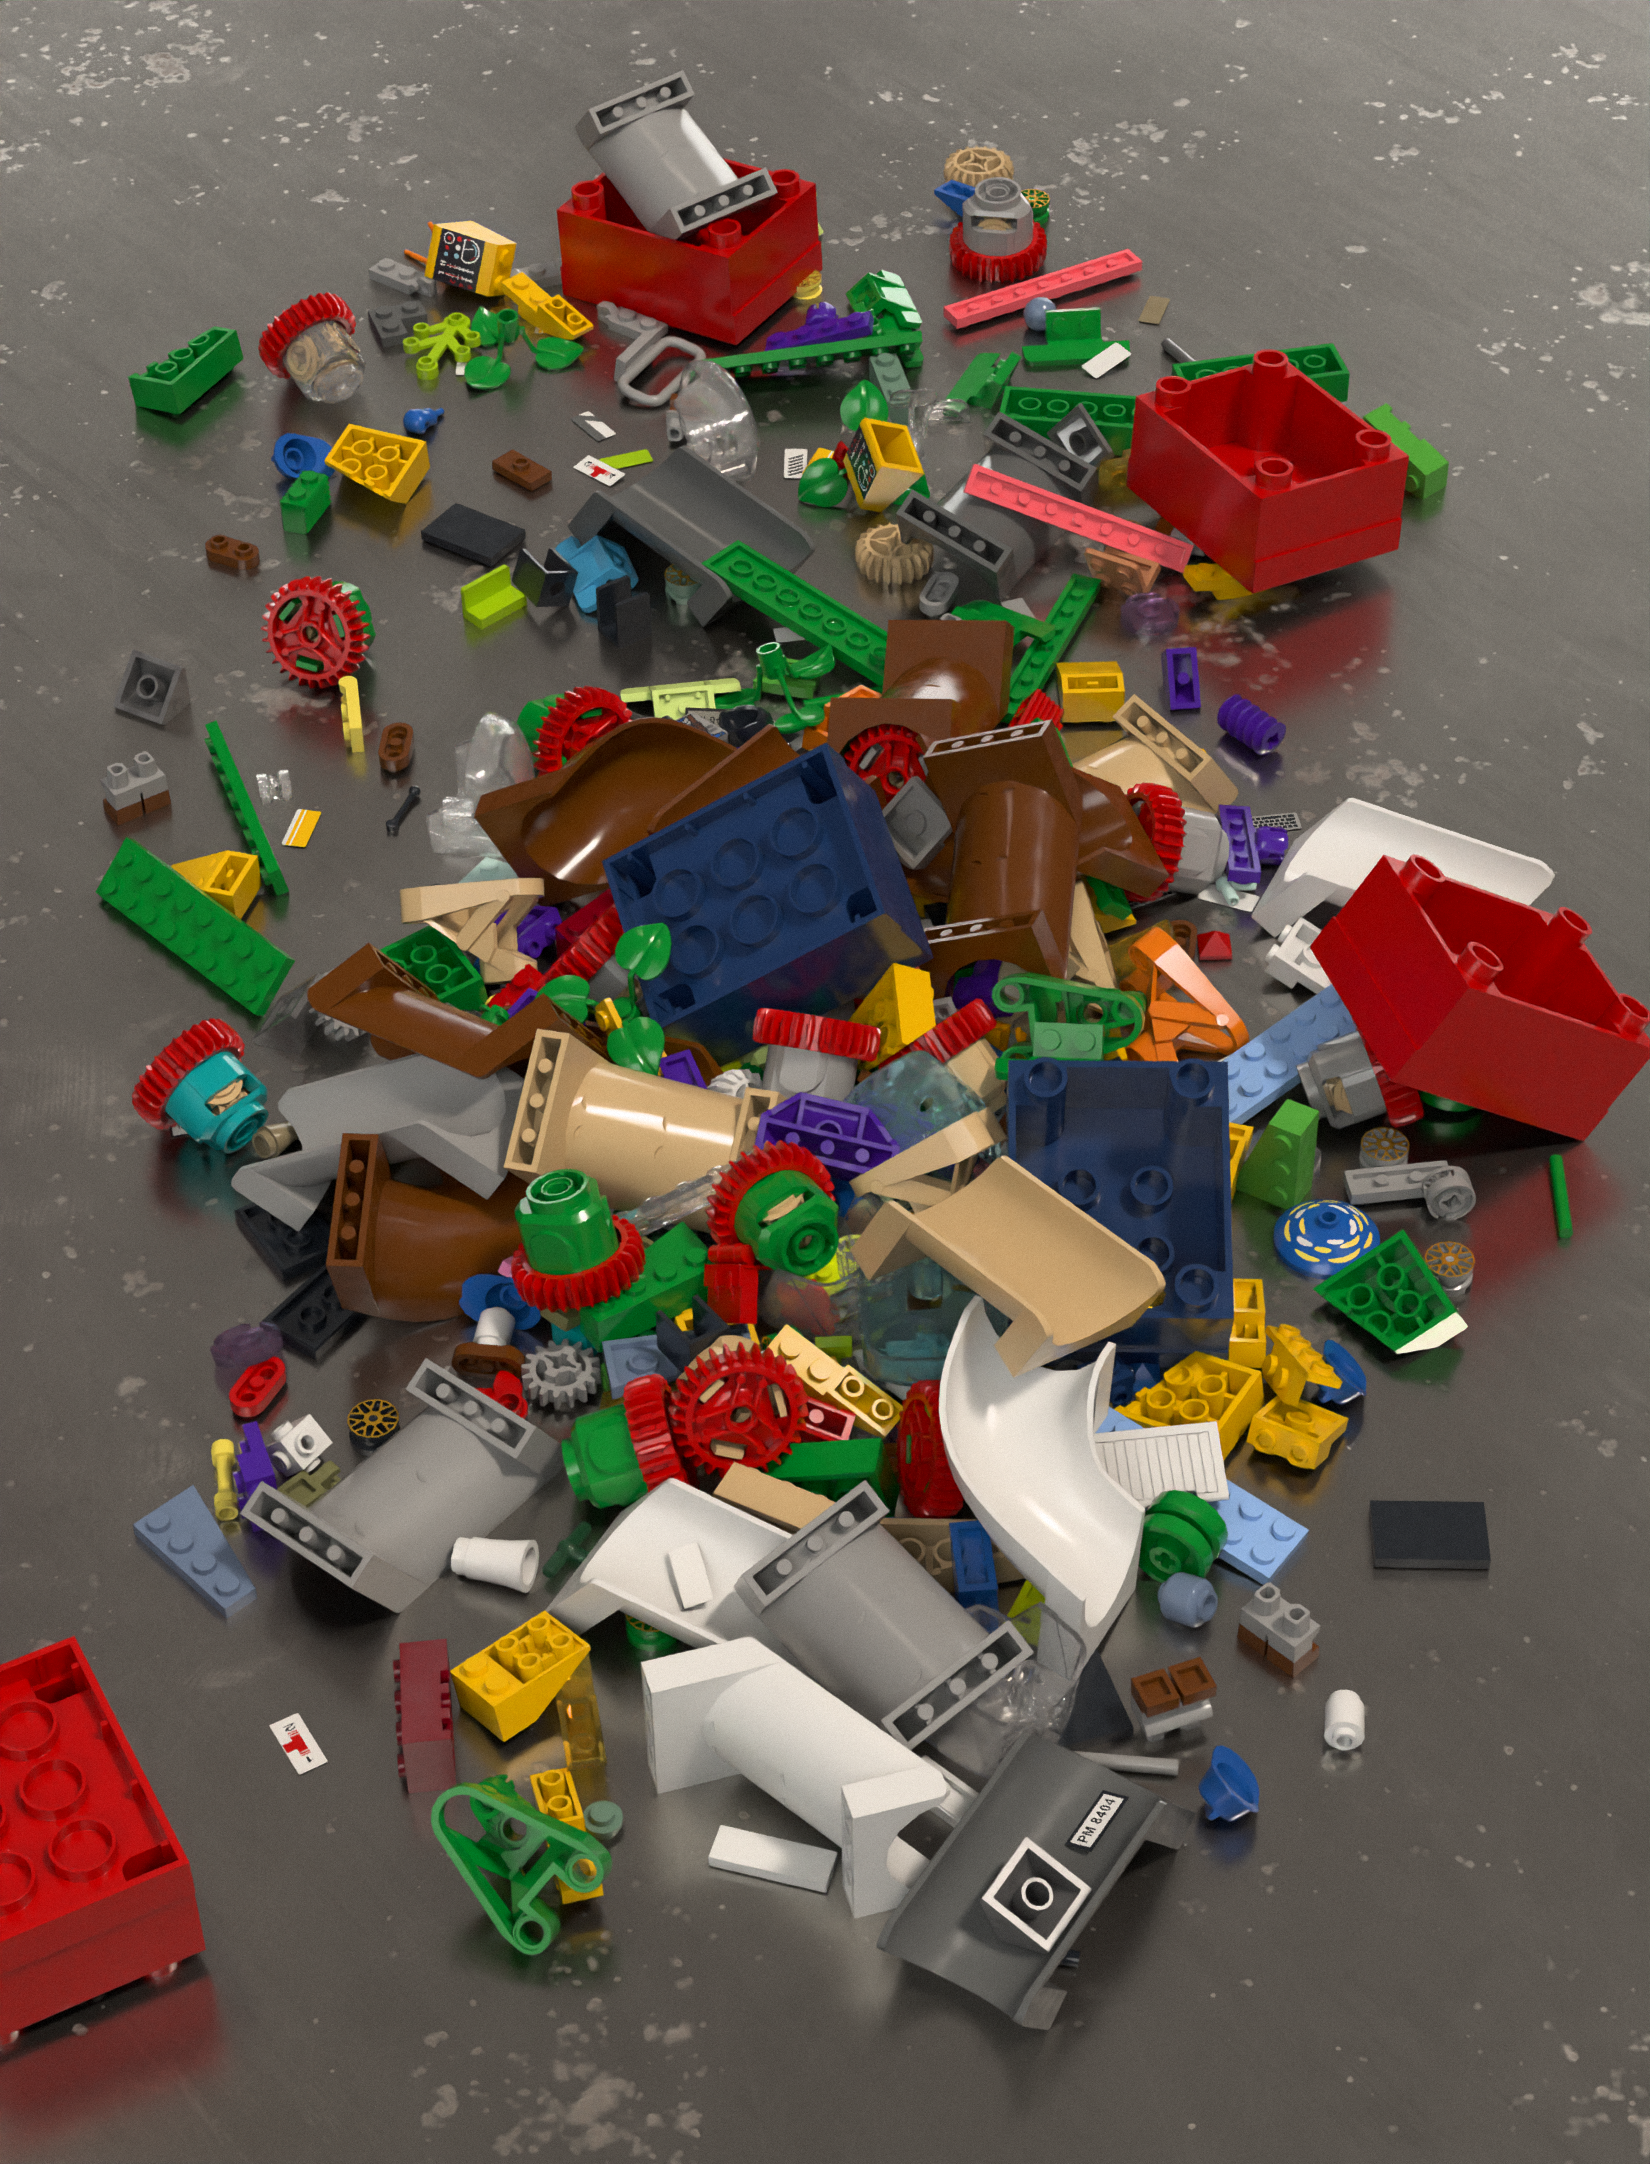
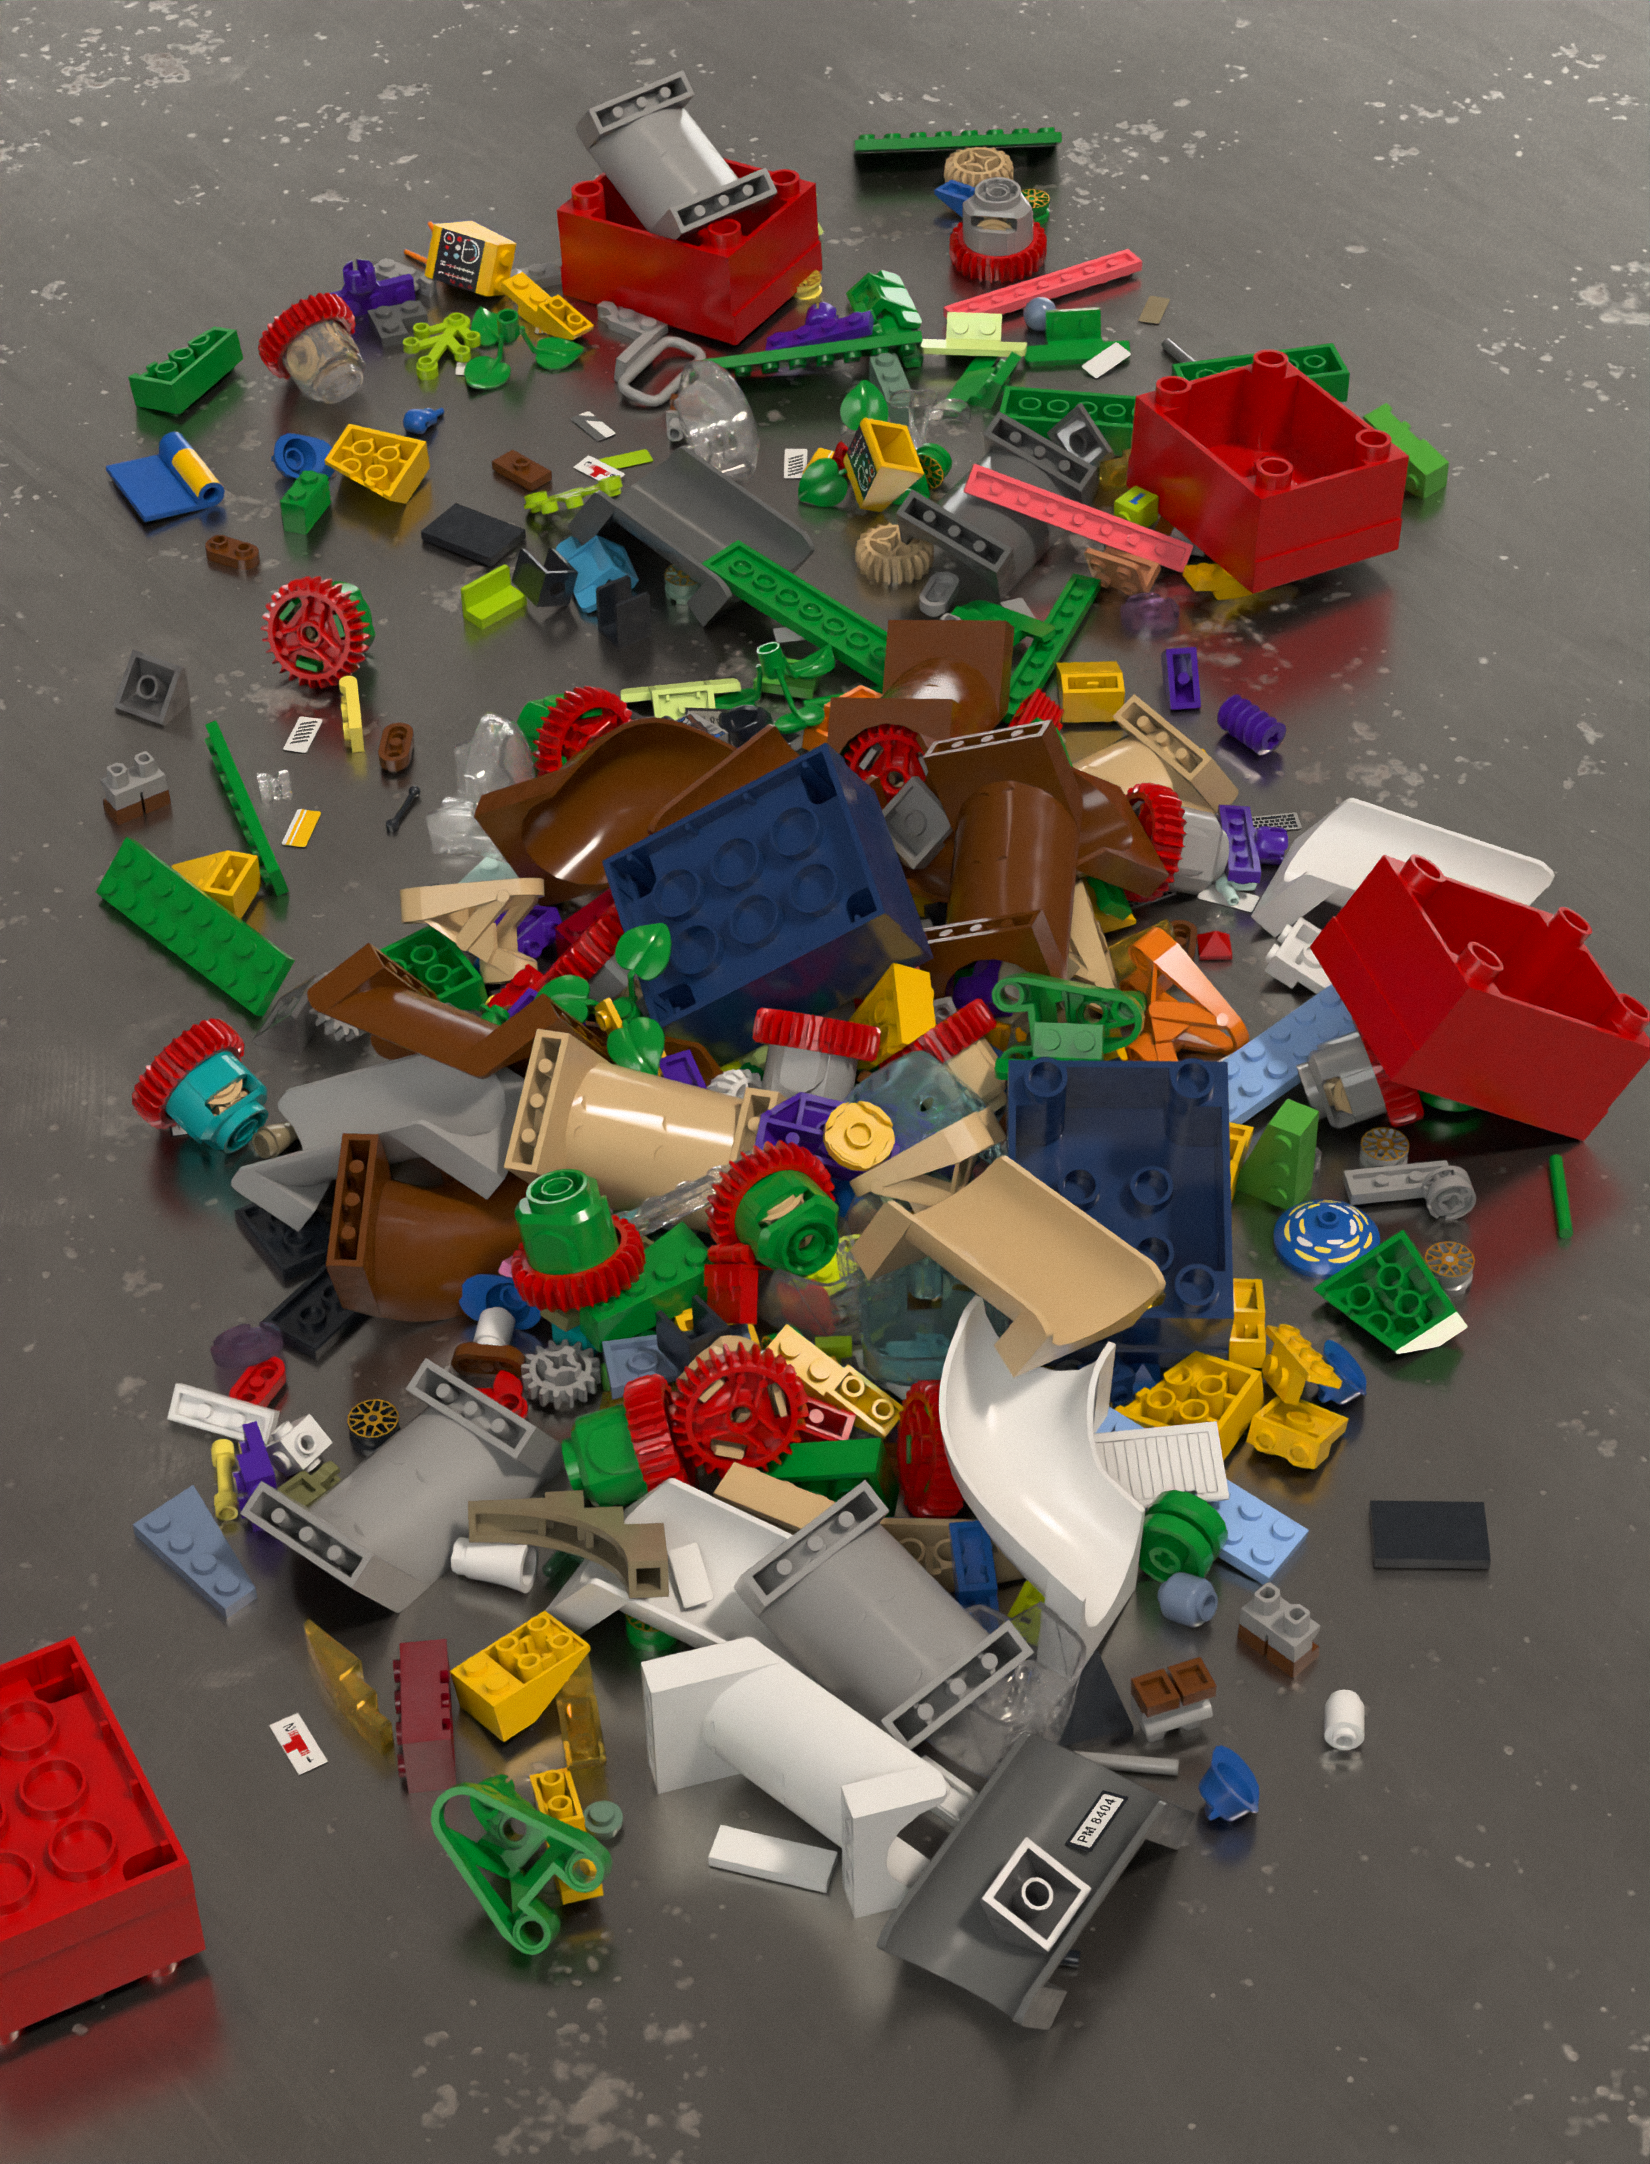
none -> blue door [106,432,225,522]
none -> white tile [167,1383,280,1447]
none -> white sticker [283,716,323,753]
none -> clear yellow slope [303,1620,395,1756]
none -> dark purple plate [330,259,416,317]
none -> dark tan arch [468,1490,669,1598]
none -> lime plant [523,475,623,514]
none -> yellow tile [823,1101,895,1171]
none -> green plate [853,127,1062,153]
none -> green wheel [916,443,952,489]
none -> yellowish green plate [919,312,1027,357]
none -> lime brick [1114,486,1159,528]

